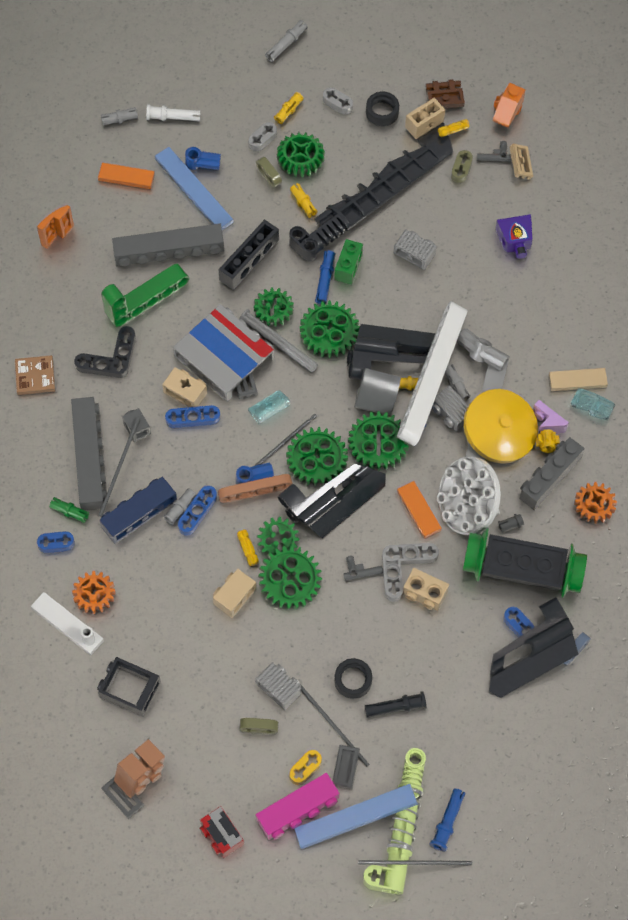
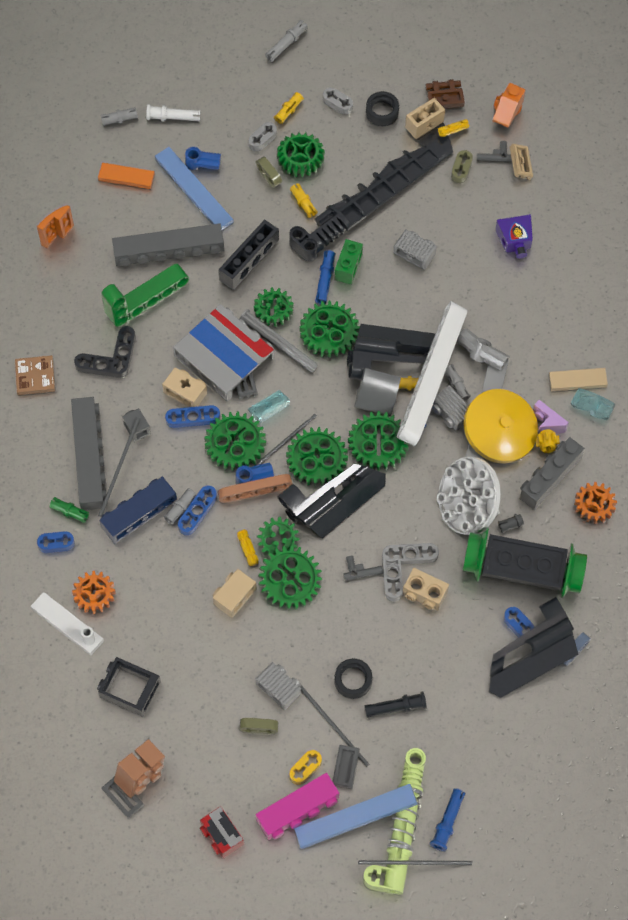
orange tile [397,481,442,539] -> none
none -> green gear [204,411,266,471]

